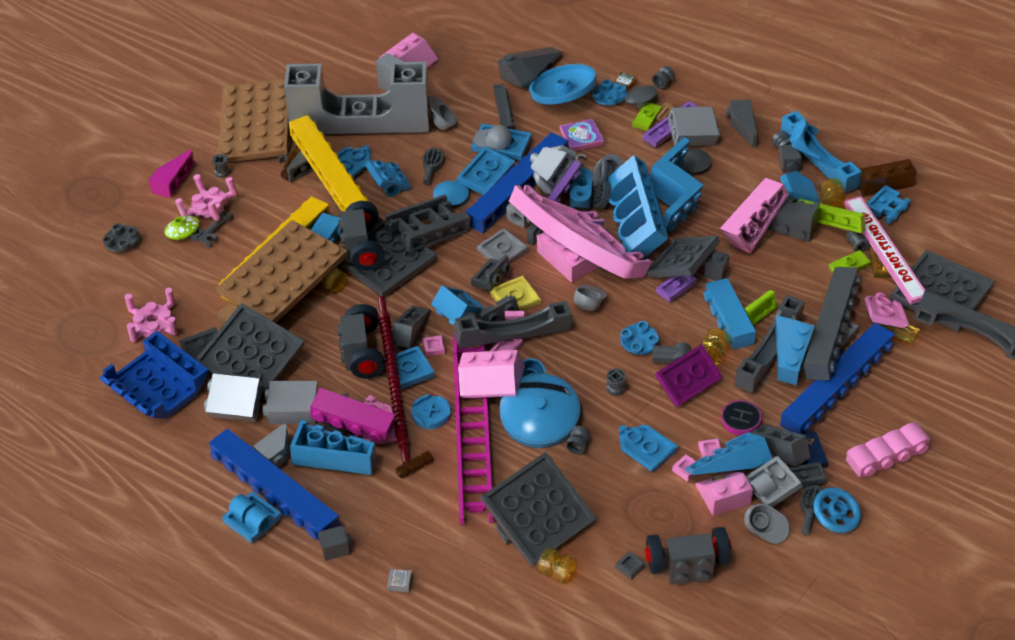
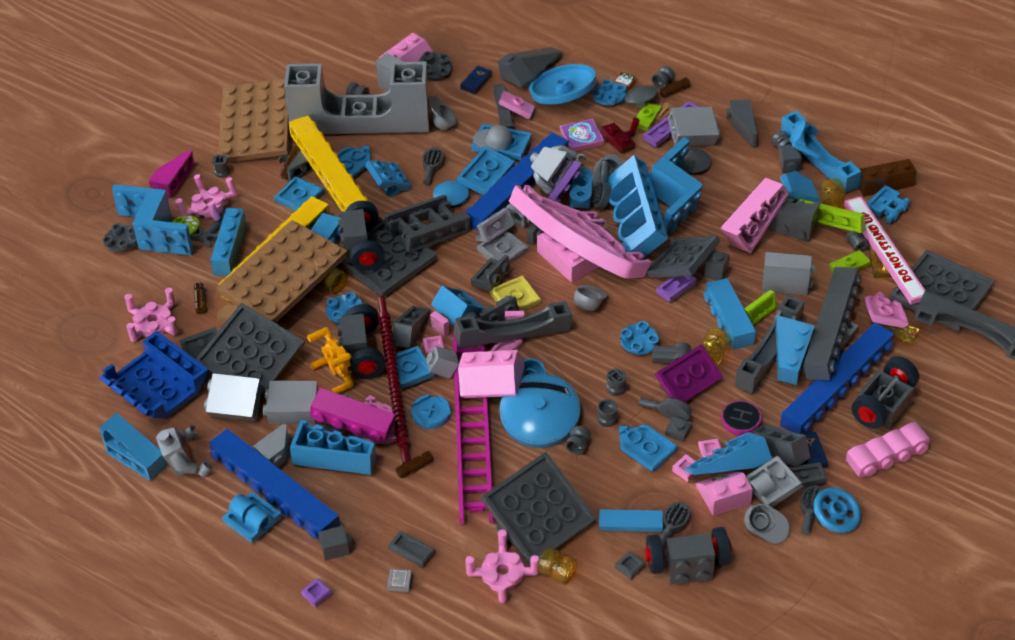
none -> dark azure wedge [99,413,167,481]
none -> dark azure bracket [112,184,193,255]
none -> light grey torso [156,425,212,477]
none -> reddish brown axle [194,282,206,314]
none -> dark azure brick [210,208,247,276]
none -> dark azure tile [274,176,324,211]
none -> medium lavender tile [301,578,332,608]
none -> light orange plate [307,327,354,394]
none -> dark azure dish [326,292,363,323]
none -> dark grey wheel [346,82,370,95]
none -> dark grey tile [388,531,435,568]
none -> dark grey dish [419,51,452,80]
none -> light grey brick [426,346,459,378]
none -> bright pink tile [430,311,449,337]
none -> dark blue tile [460,65,492,94]
none -> bright pink plate [465,529,539,603]
none -> light grey panel [475,208,515,242]
none -> bright pink plate [498,90,534,119]
none -> dark grey wheel [597,399,618,427]
none -> dark azure tile [599,509,663,532]
none -> dark red plate [600,117,640,153]
none -> dark grey piece [639,398,692,421]
none -> reddish brown axle [660,78,690,98]
none -> dark grey piece [660,502,690,548]
none -> dark grey plate [665,416,692,442]
none -> light grey brick [762,252,815,296]
none -> brick [851,356,920,429]

